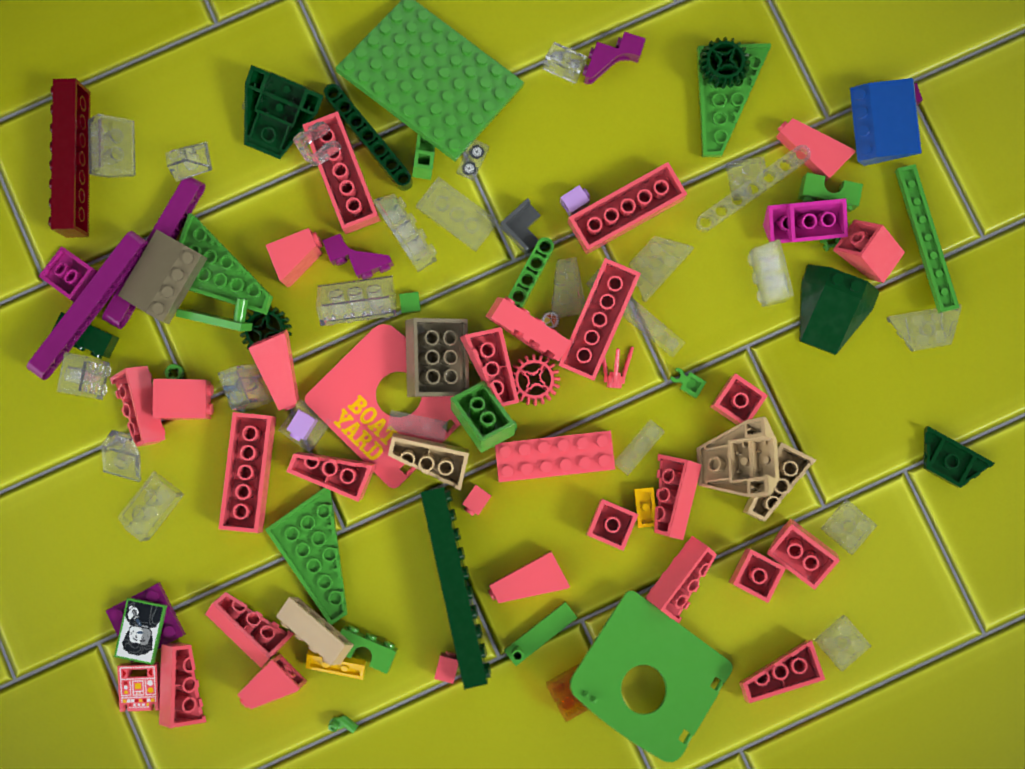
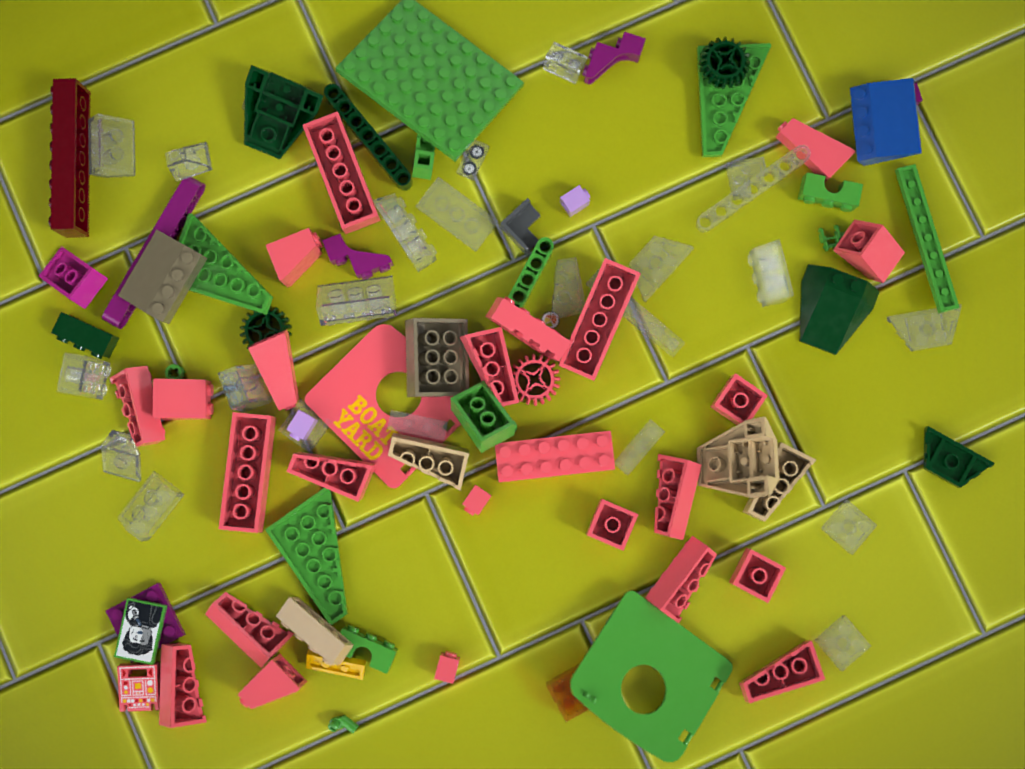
magenta beam [27,231,149,380] -> none
bright green piece [176,298,253,331] -> none
clear piece [293,122,342,166] -> none
bright green tile [399,292,421,314] -> none
dark green brick [420,487,491,690] -> none
coral slope [488,551,570,603] -> none
bright green piece [504,602,577,666] -> none
coral brick [568,162,687,255] -> none
coral plant [602,346,634,388] -> none
yellow plate [634,487,656,528] -> none
bright green plate [670,368,706,399] -> none
dark pink slope [763,198,848,244] -> none
coral slope [767,518,840,590] -> none

